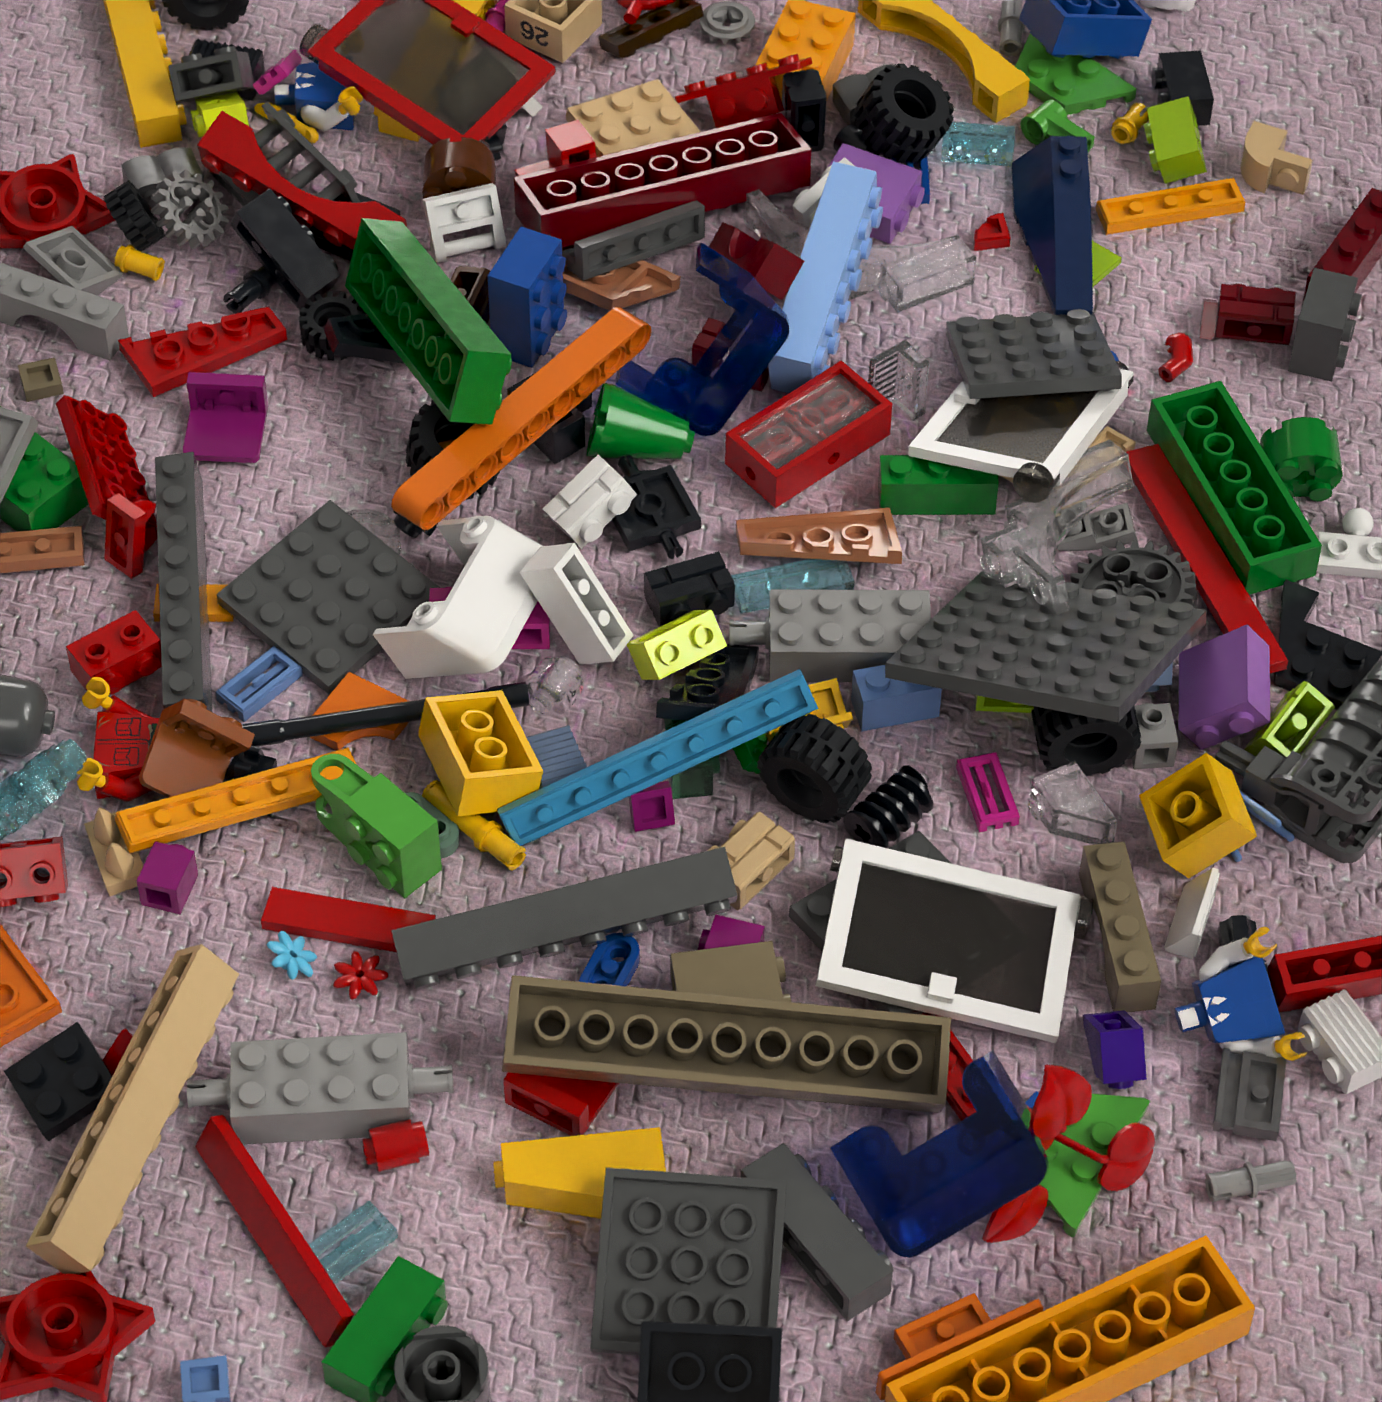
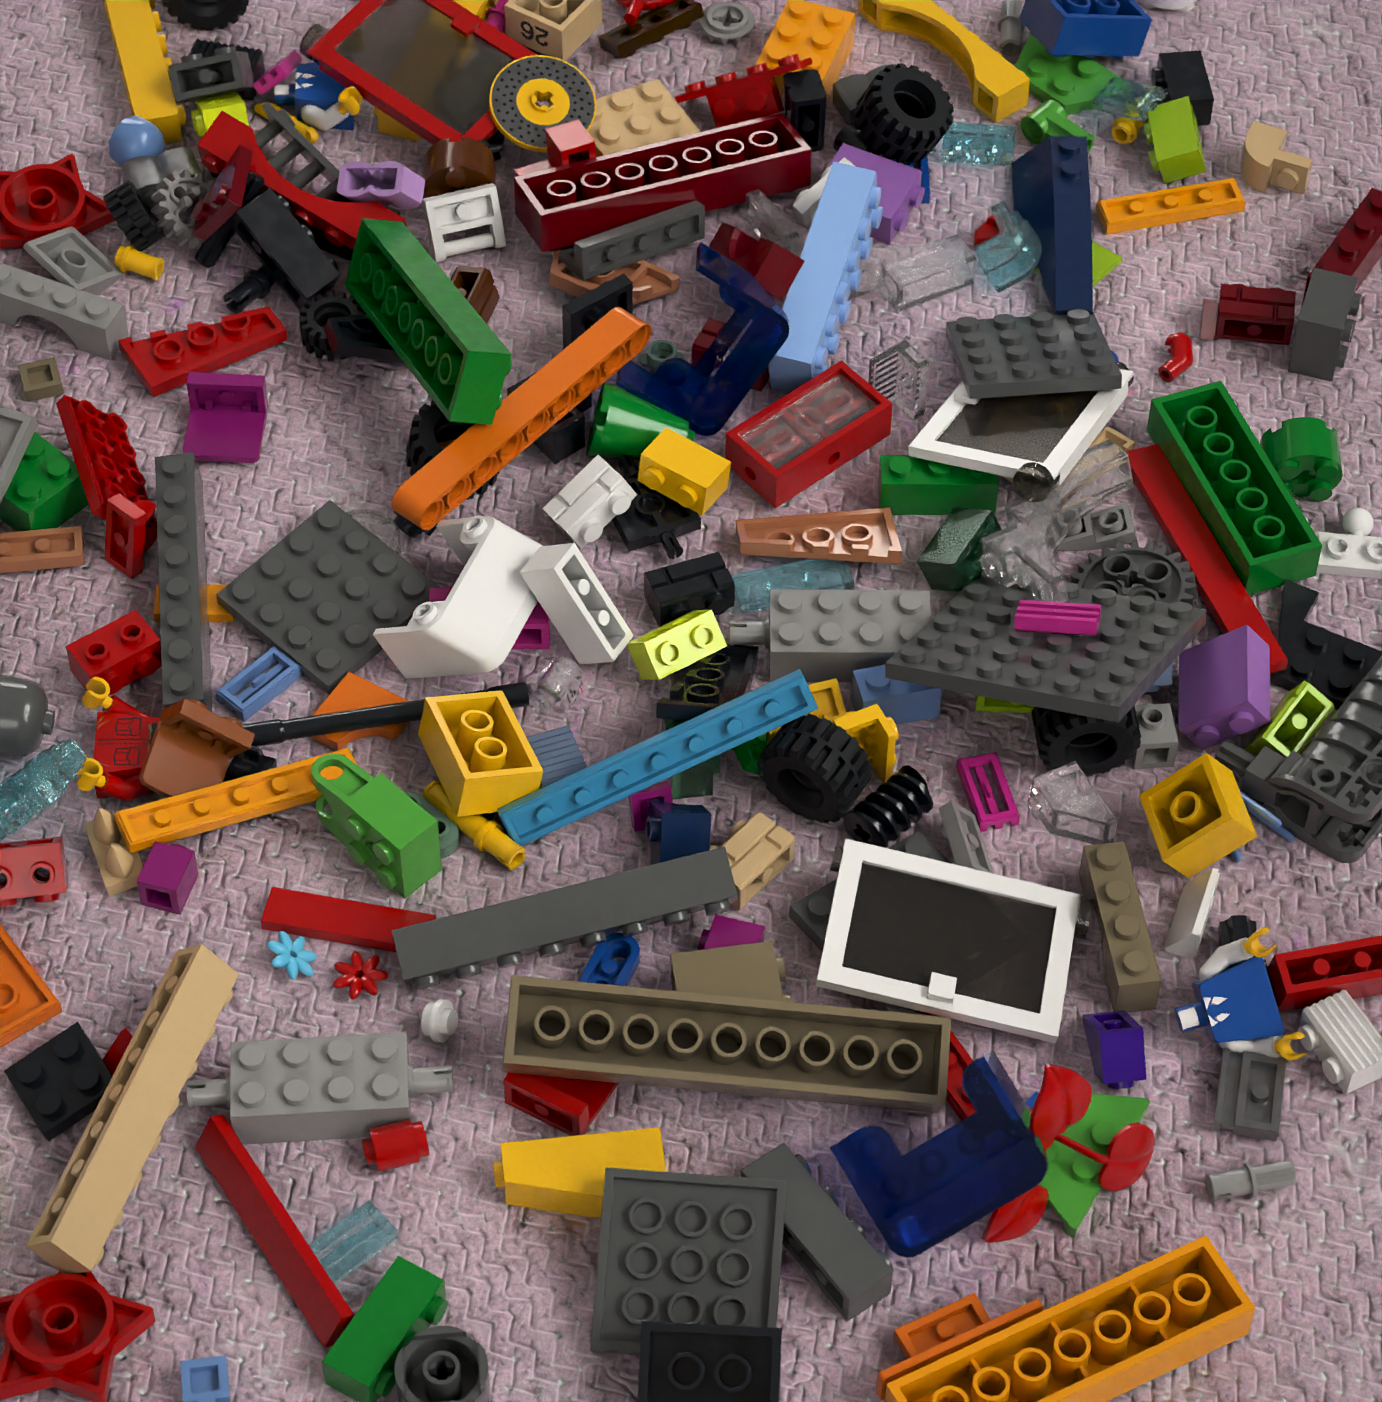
blue brick [488,226,567,368] -> none
none -> medium blue hair [109,116,165,167]
none -> dark red wing [192,145,253,241]
none -> black axle [195,170,264,268]
none -> lavender brick [337,161,425,210]
none -> white plate [421,999,458,1043]
none -> piece [489,55,596,153]
none -> black plate [562,274,633,350]
none -> yellow brick [637,427,731,516]
none -> sand green plate [639,340,684,377]
none -> dark blue brick [646,800,711,865]
none -> yellow bracket [833,704,899,783]
none -> clear green brick [917,507,1006,592]
none -> light grey plate [938,800,994,874]
none -> clear light blue brick [974,200,1042,293]
none -> dark pink tile [1014,600,1101,636]
none -> clear light blue tile [1092,77,1166,121]

